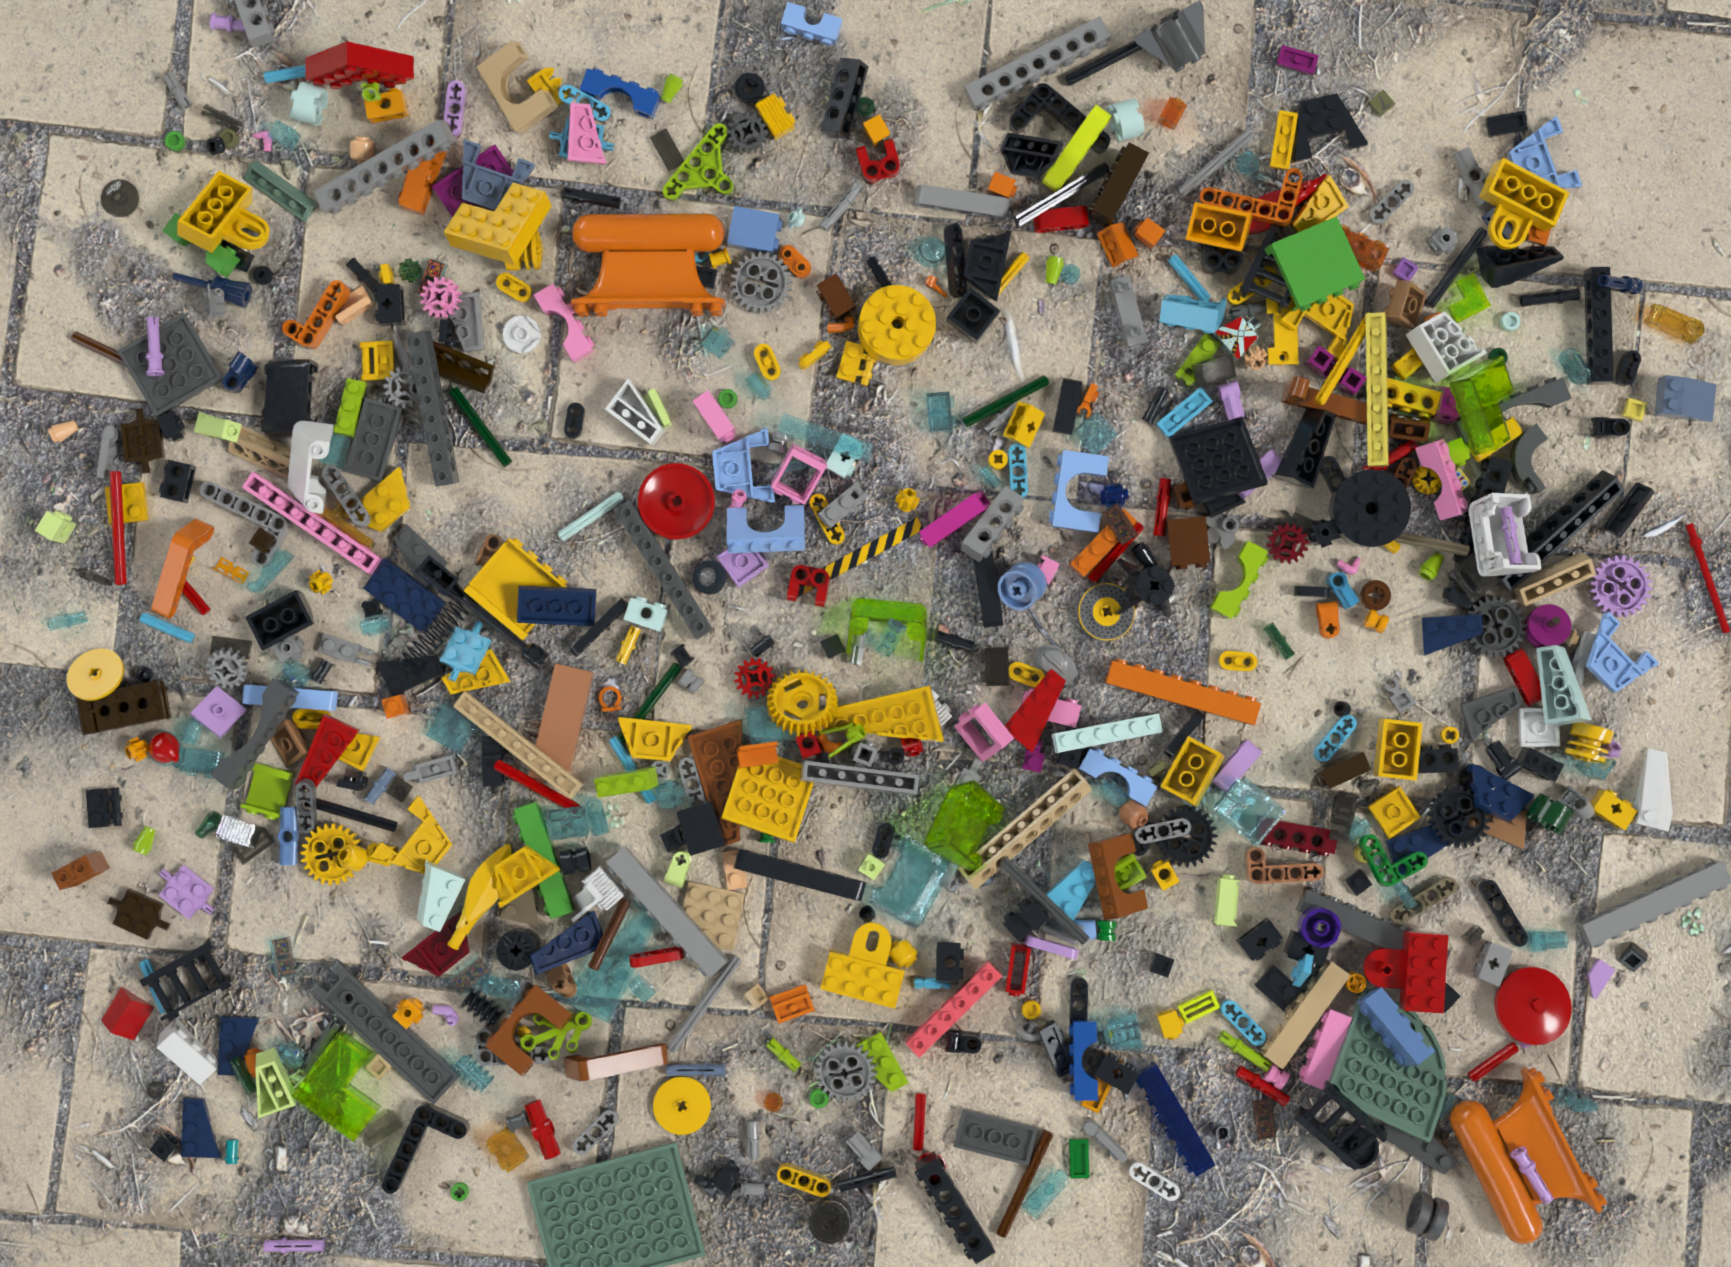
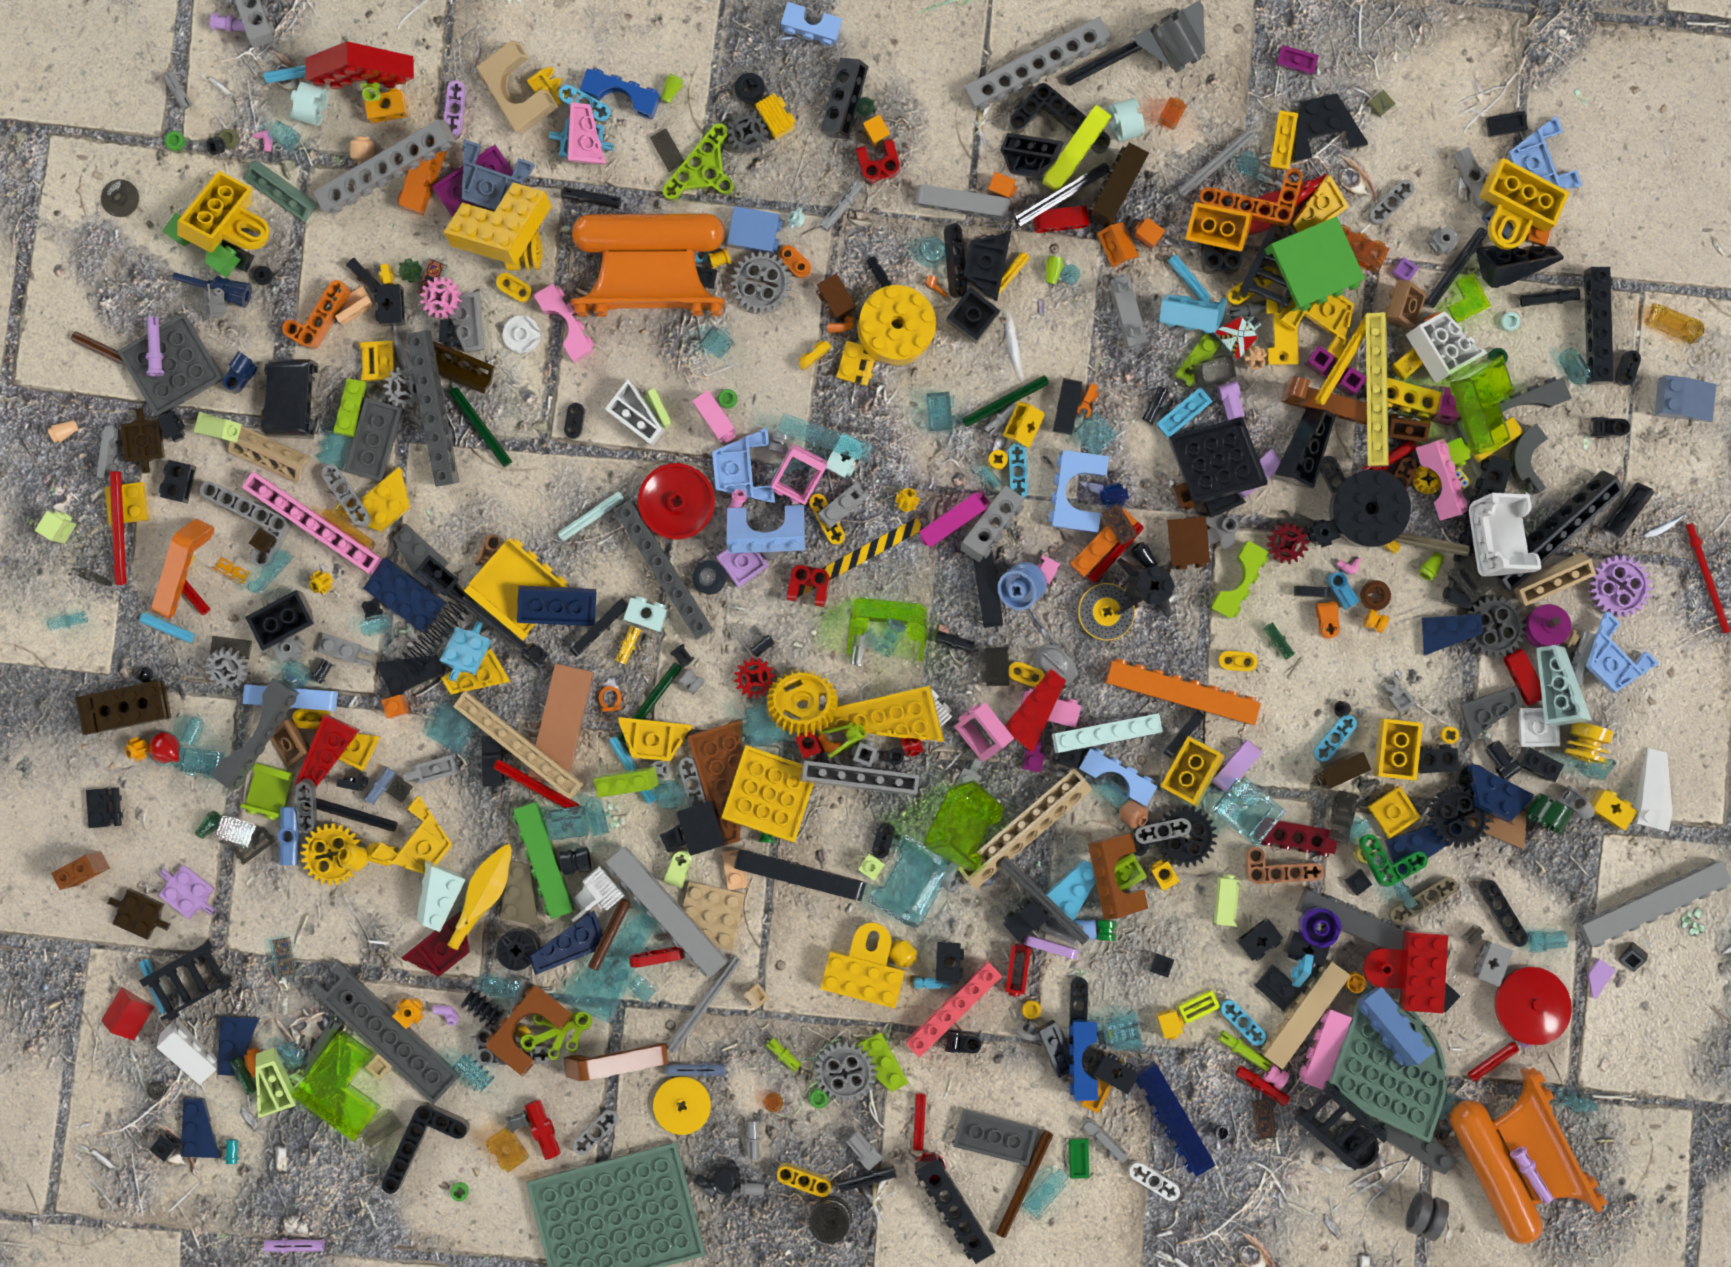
yellow piece [67,648,124,701] -> none
lime cone [132,826,156,856] -> none
lavender plate [190,686,247,739] -> none
clear smoke pin [201,104,242,132] -> none
white windscreen [288,421,334,514] -> none
clear light blue tile [448,956,491,996] -> none
yellow wing [494,846,560,908] -> none
medium nougat piece [545,963,577,998] -> none
orange panel [737,741,778,769] -> none
clear light blue brick [745,371,772,401] -> none
yellow plate [754,344,781,381] -> none
orange plate [769,983,815,1024] -> none
black slope [820,634,846,659] -> none
black hinge [859,905,876,922] -> none
olive tile [1146,760,1167,777] -> none
red pin [1153,478,1172,536] -> none
lavender pin [1500,507,1522,565] -> none
dark blue pin [1598,274,1643,295] -> none
lavender plate [1603,740,1622,758] -> none
light yellow tile [1622,398,1647,422] -> none

